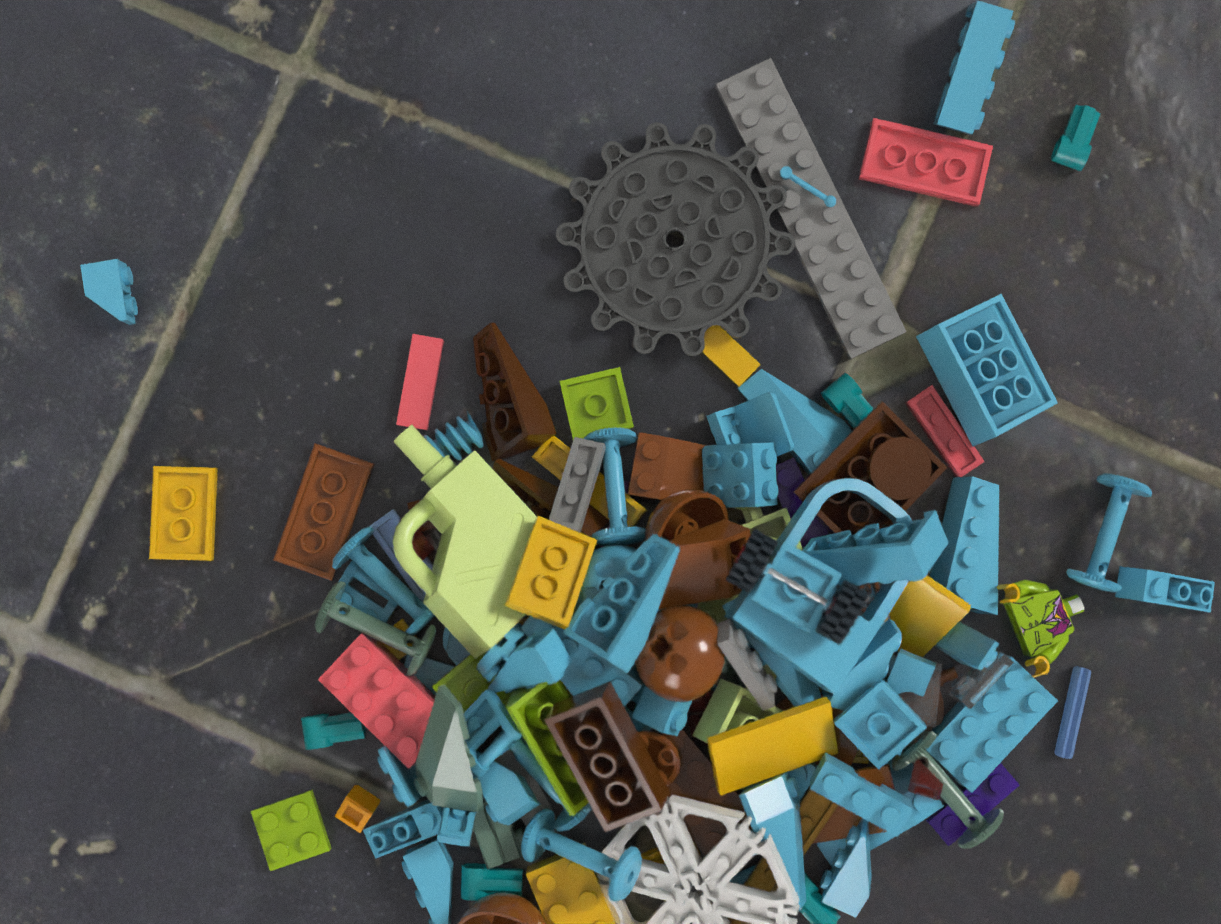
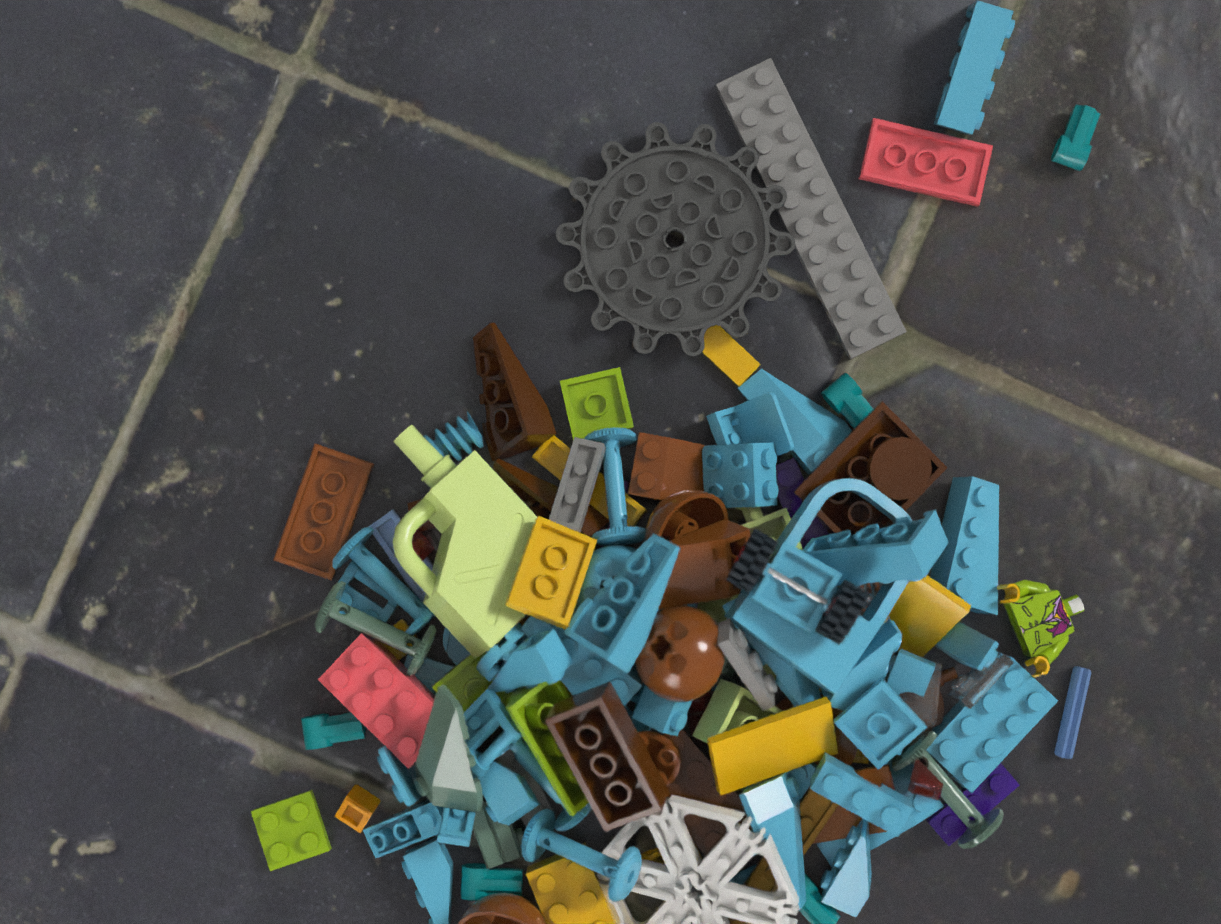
medium azure slope [80,259,138,325] -> none
yellow tile [149,466,218,561] -> none
coral tile [396,334,444,431] -> none
medium azure hinge [780,166,836,207] -> none
coral tile [905,385,985,477] -> none
medium azure slope [916,294,1058,447] -> none
medium azure hose [1066,473,1152,593] -> none
medium azure slope [1115,566,1215,613] -> none

